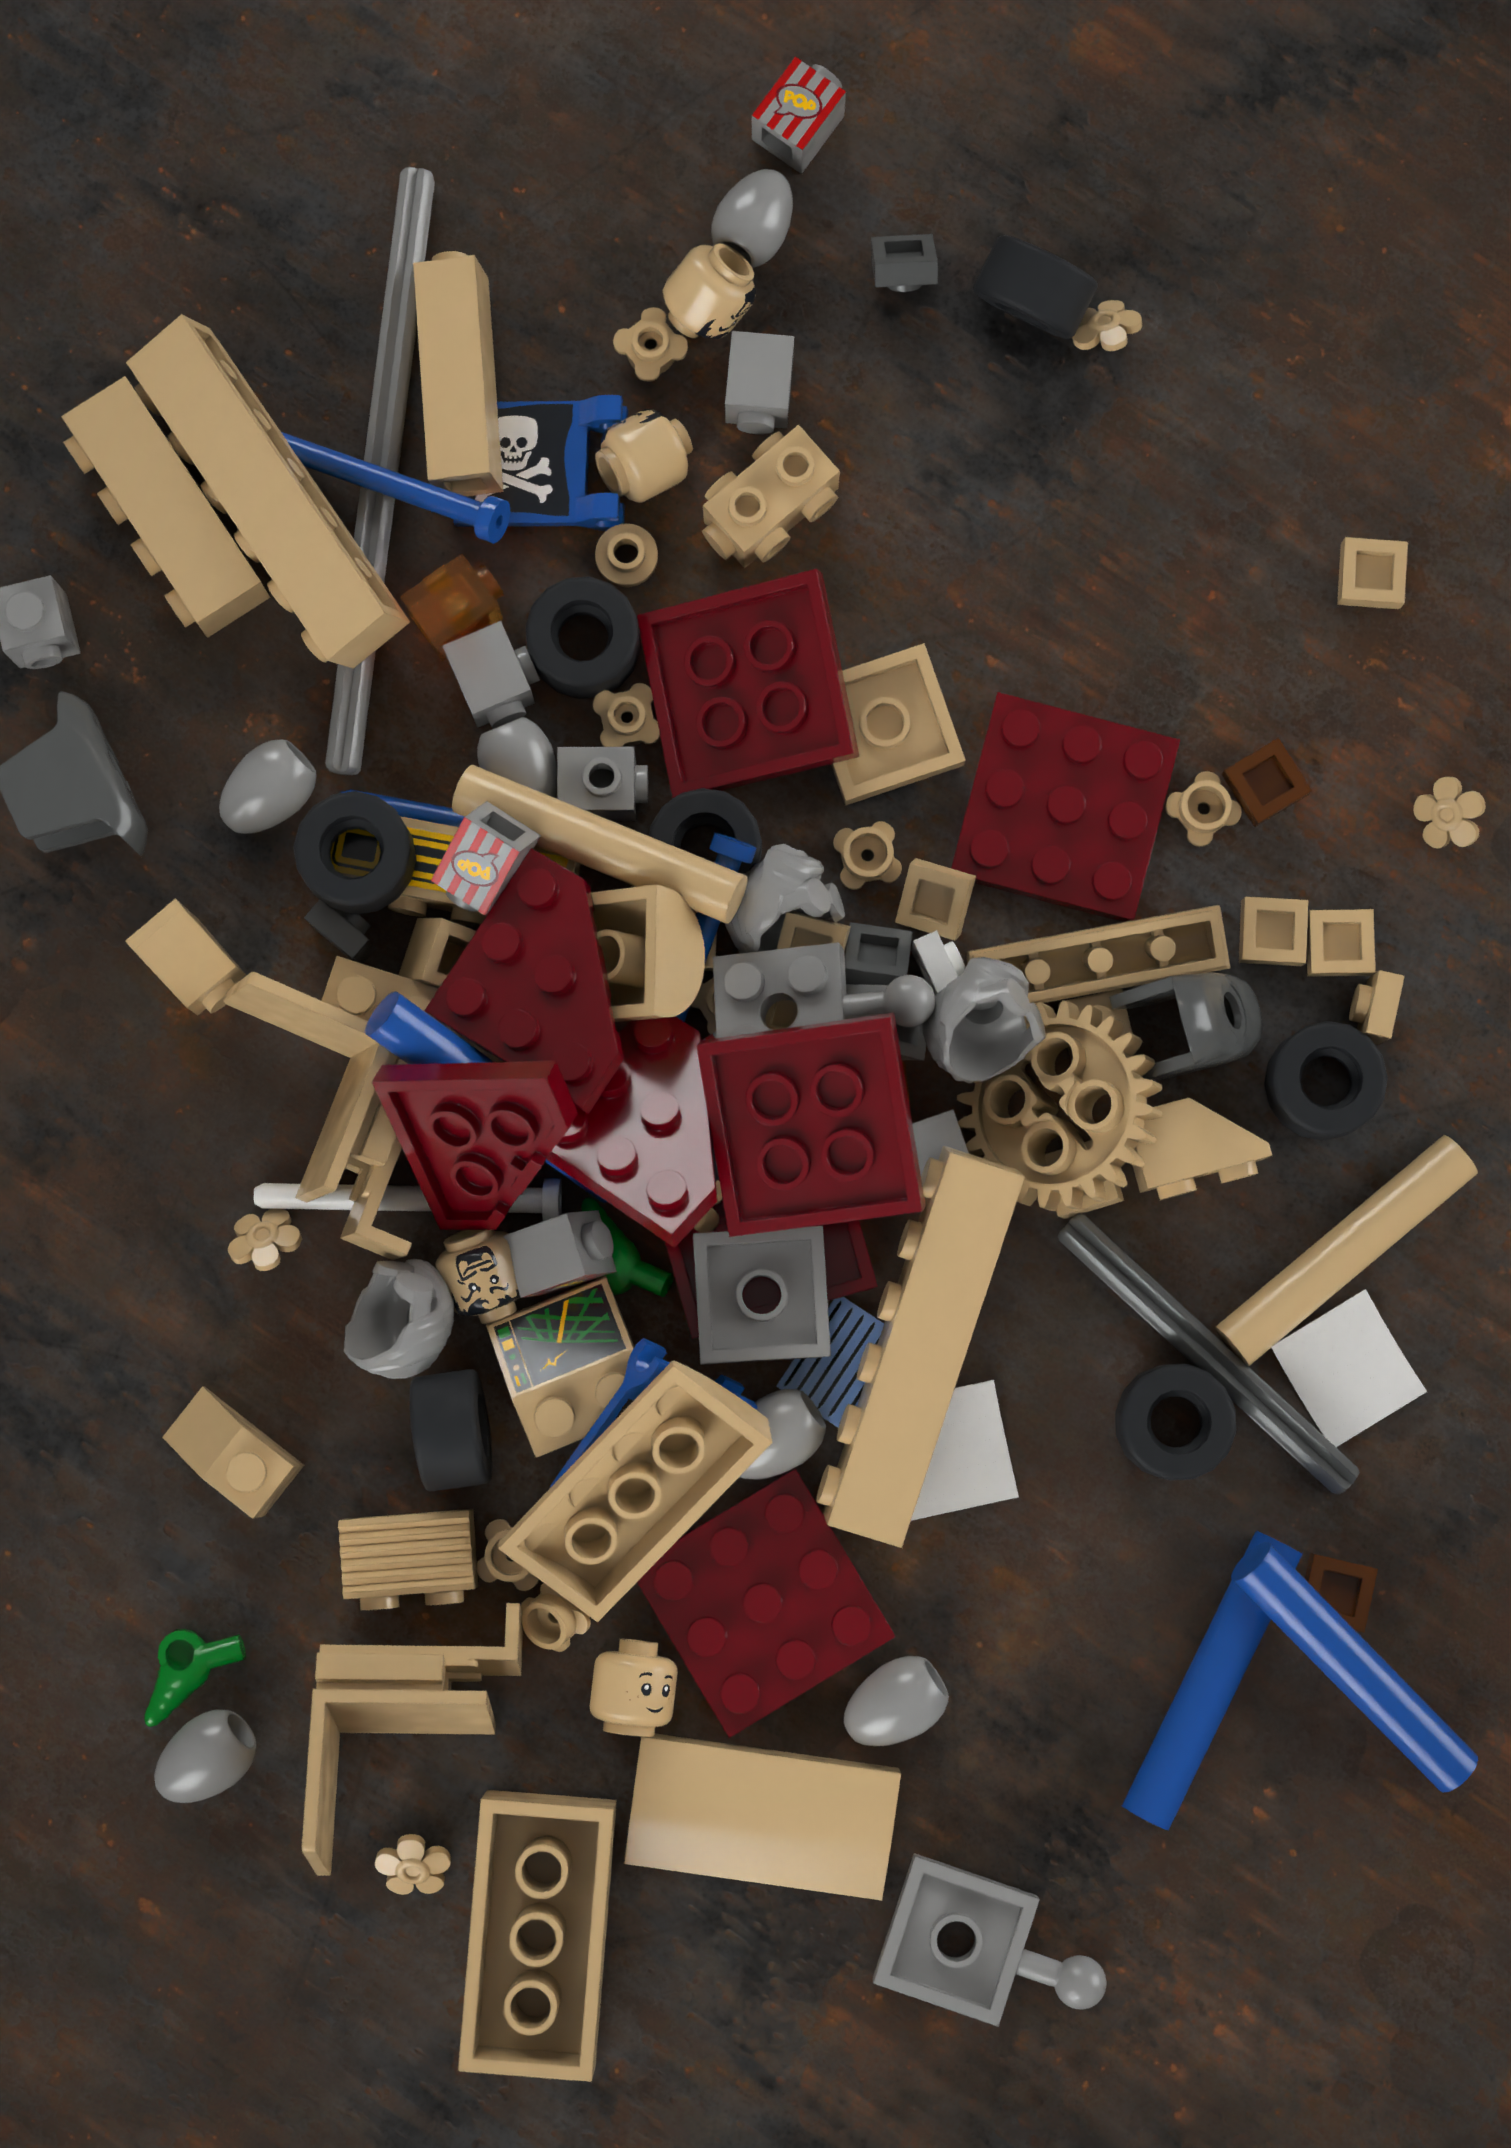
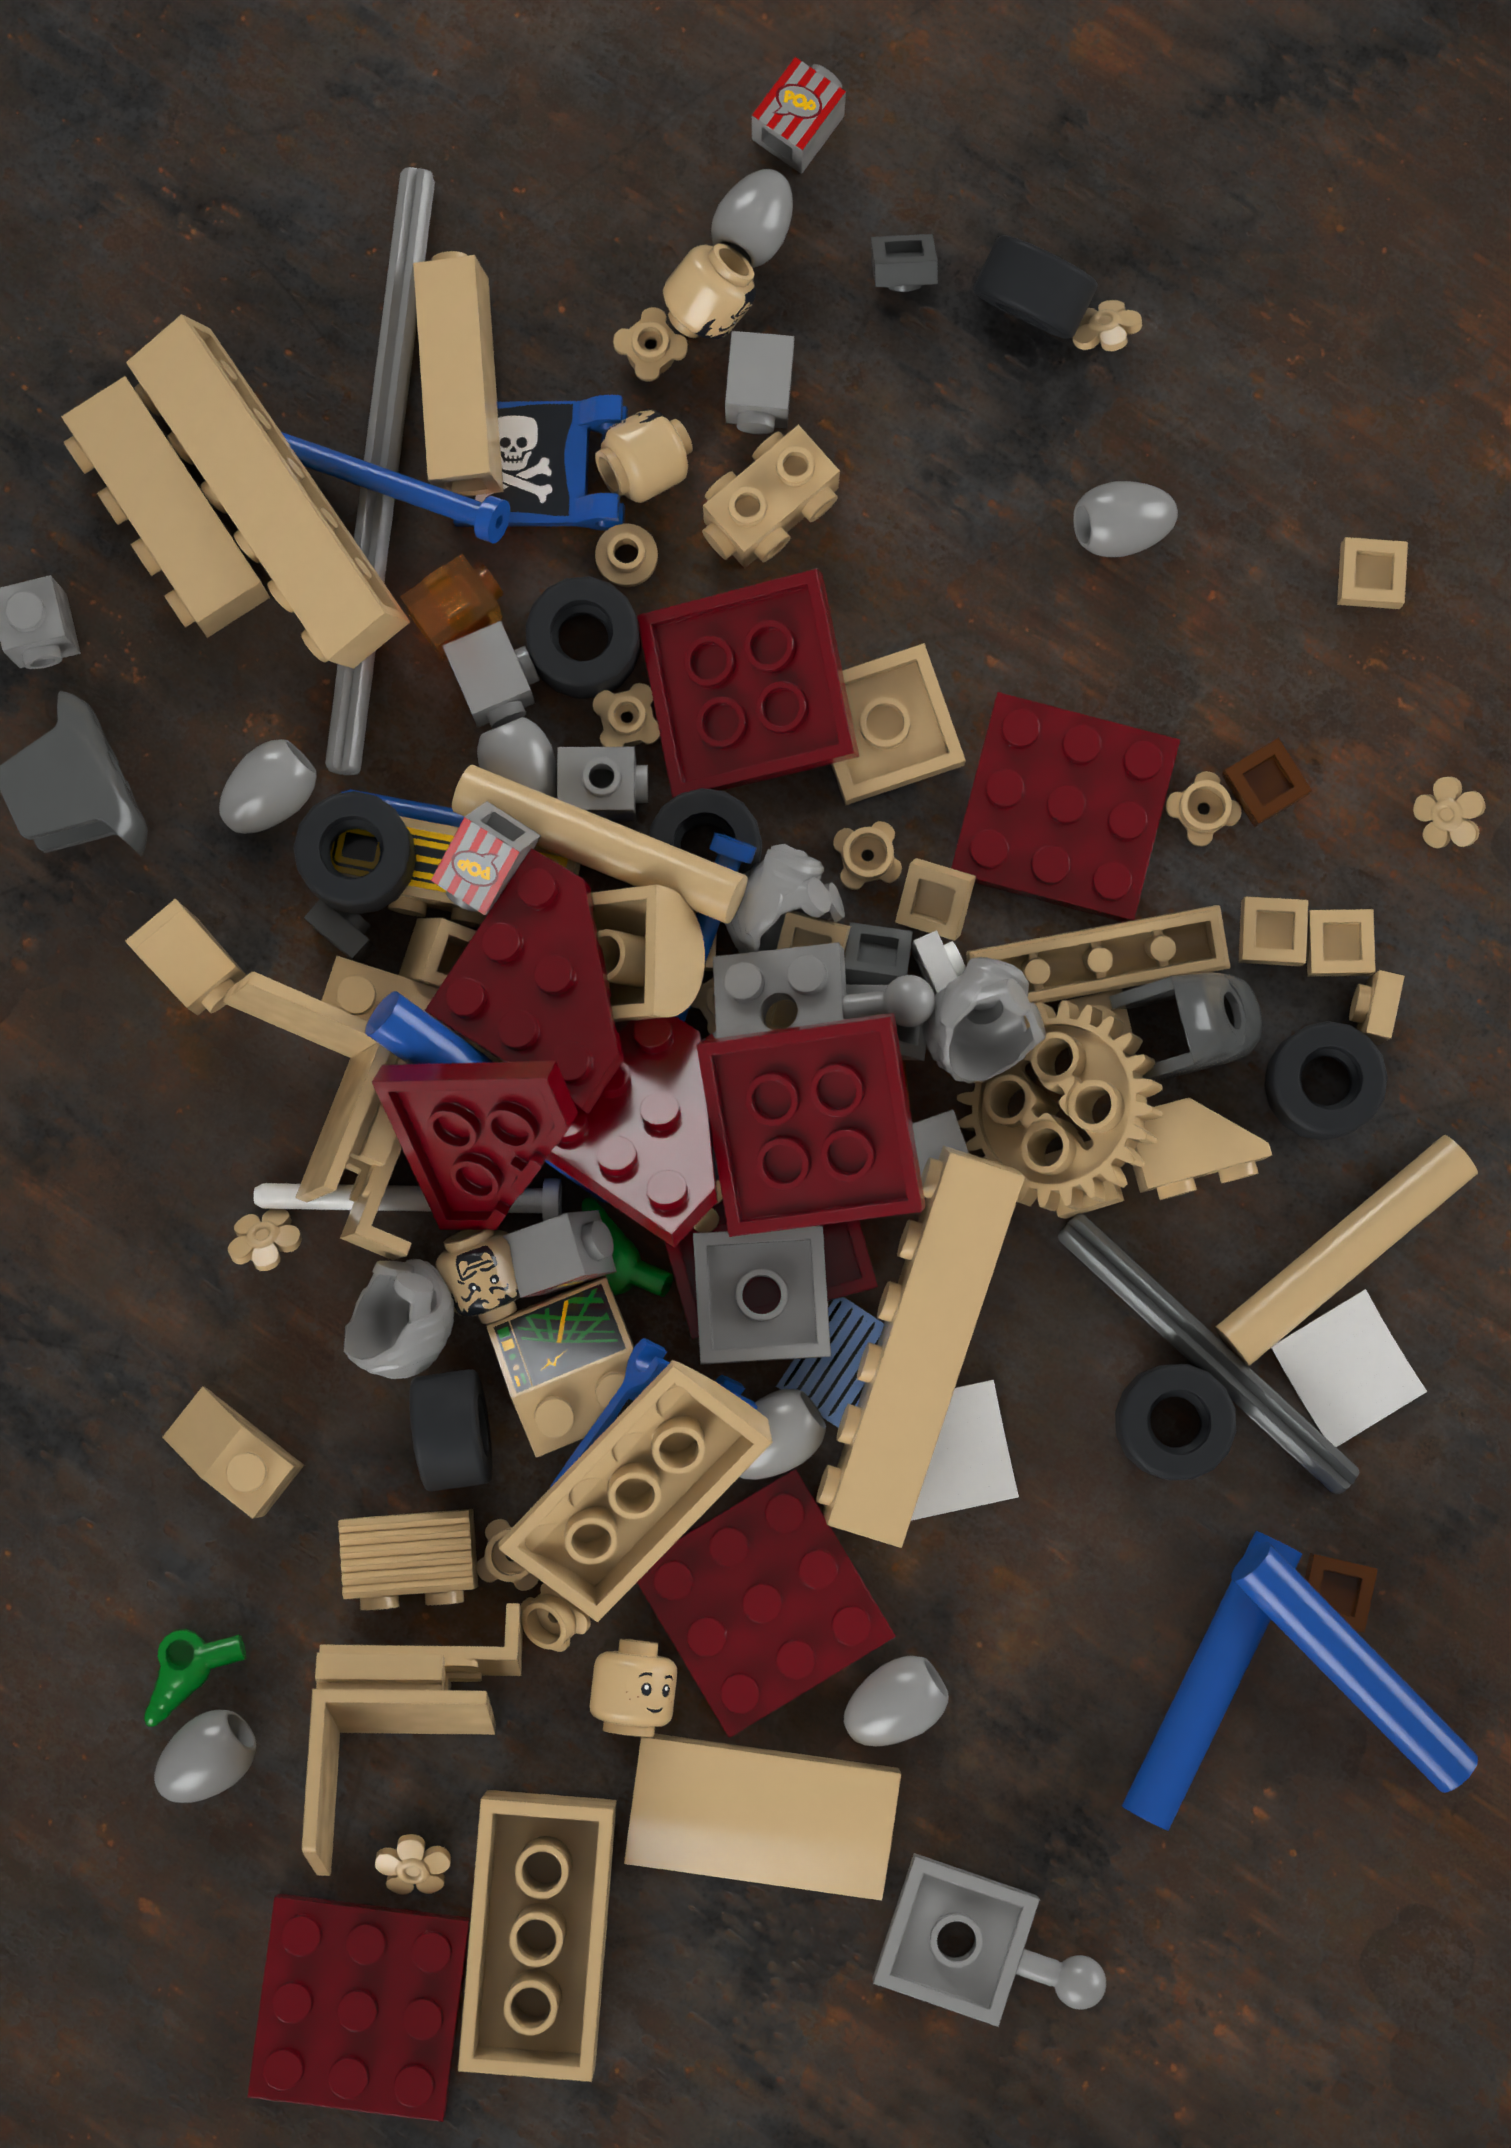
none -> dark red plate [247,1893,471,2122]
none -> light grey animal [1073,481,1178,557]

